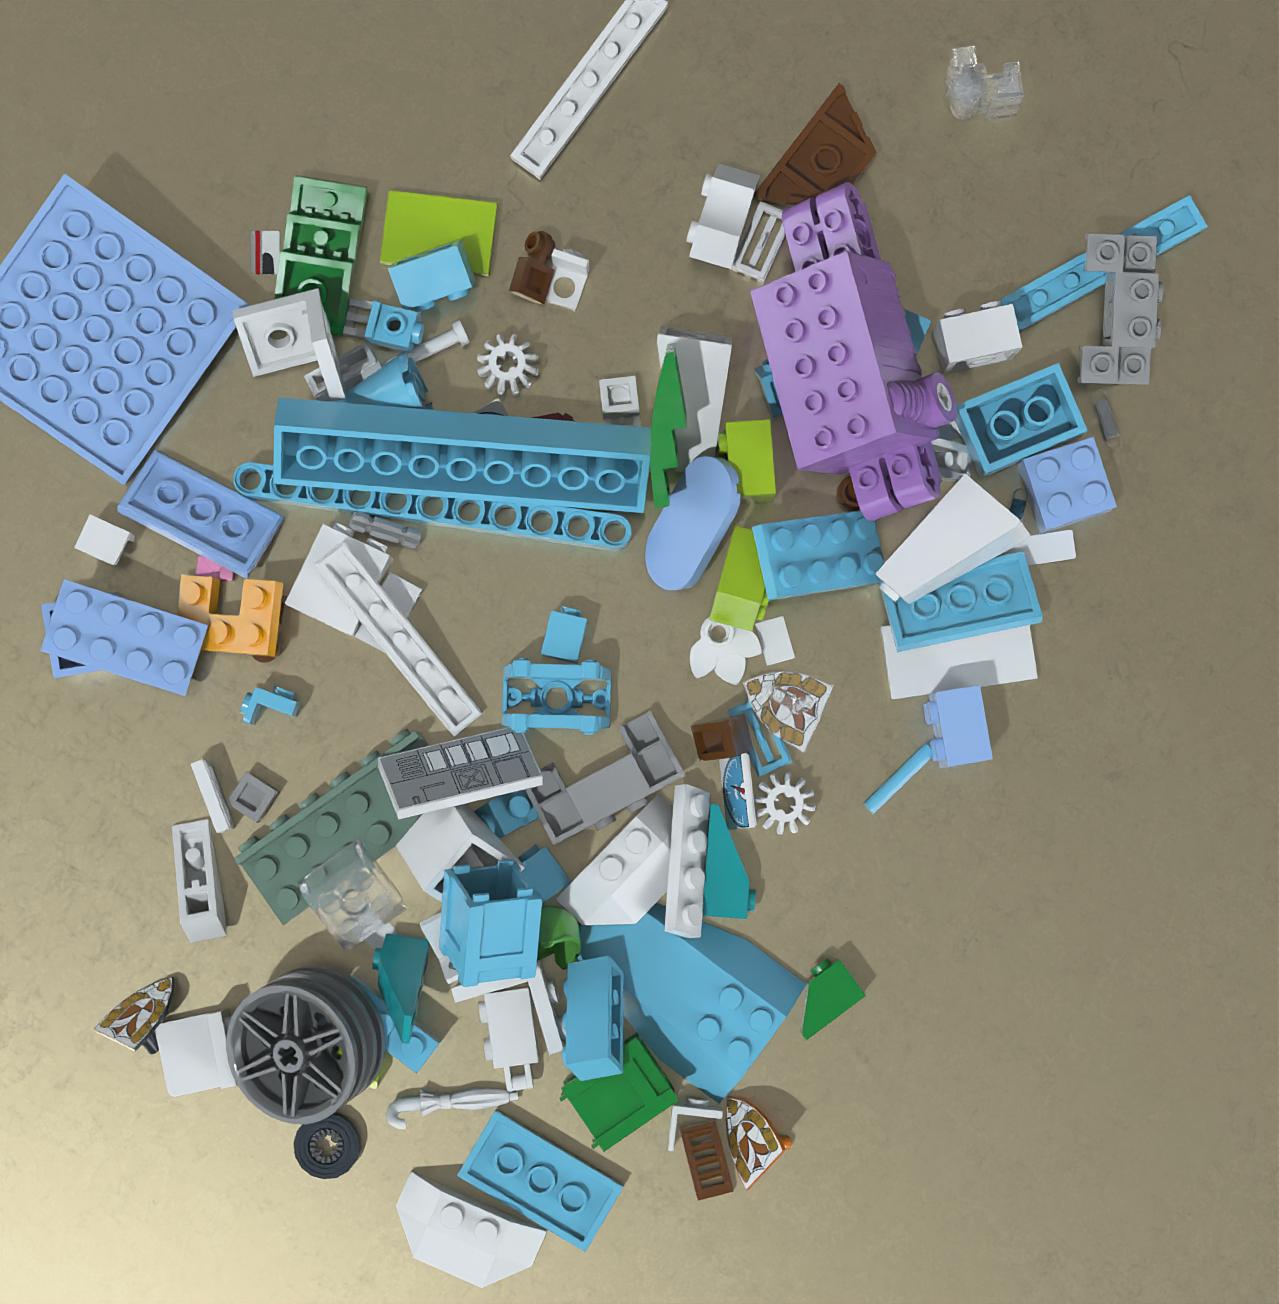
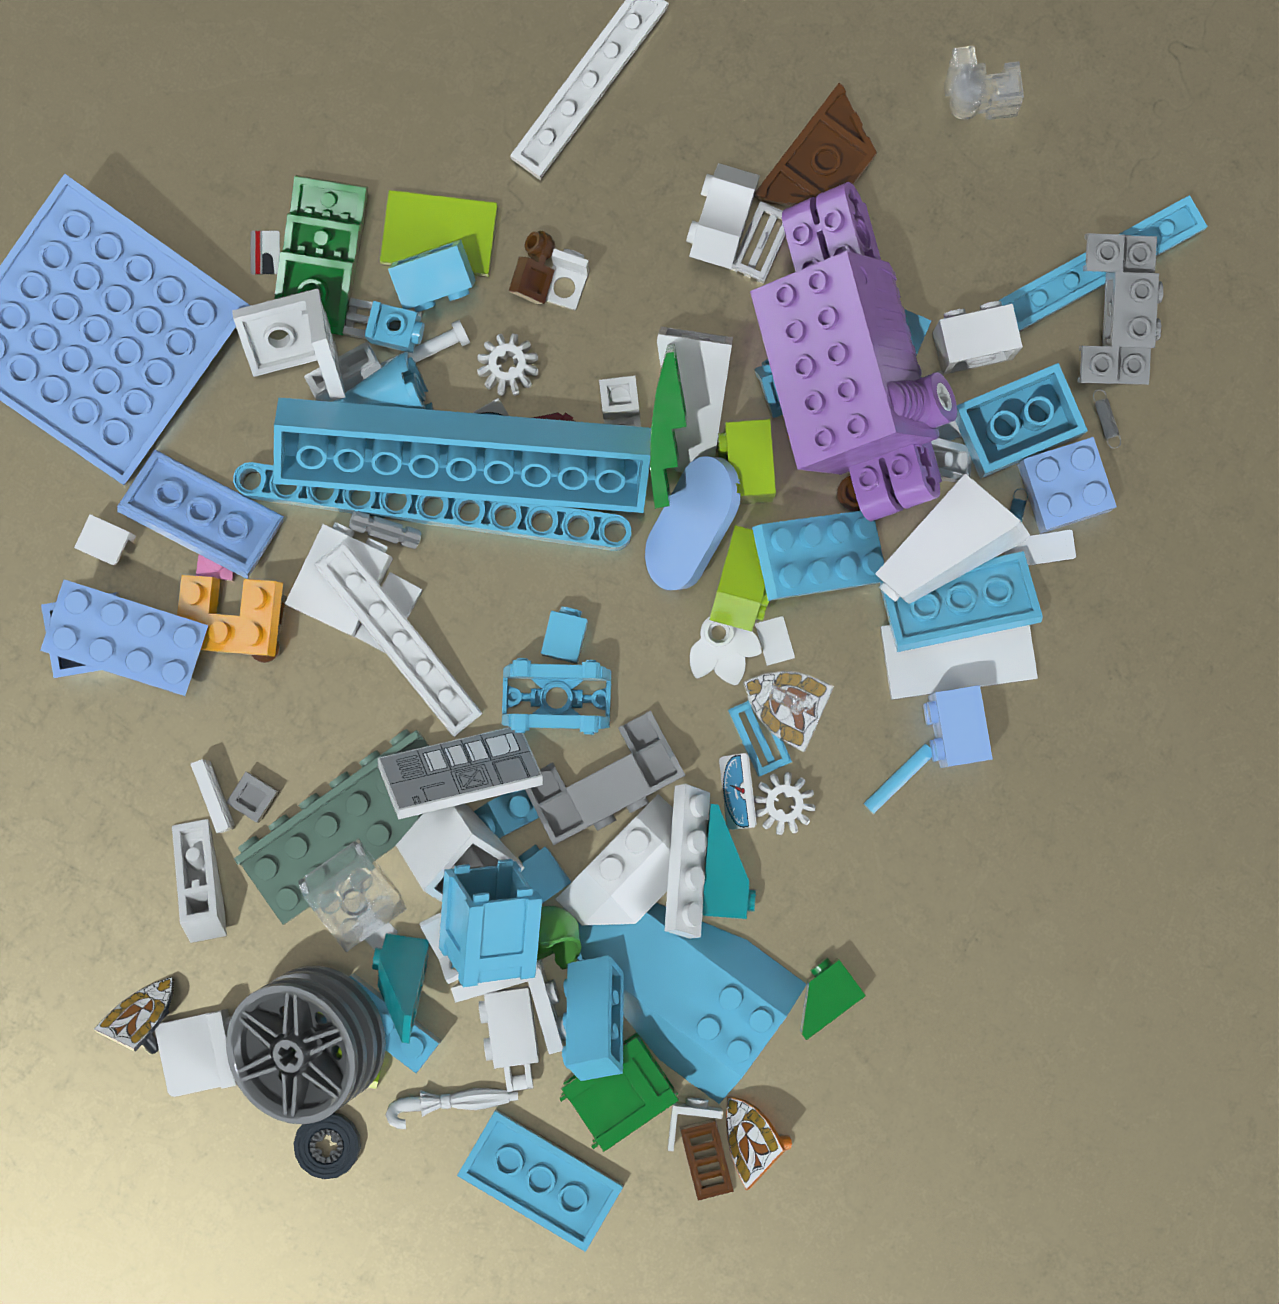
medium azure bracket [240,686,301,725] -> none
white wedge [396,1171,547,1288] -> none
reddish brown slope [691,713,753,762] -> none

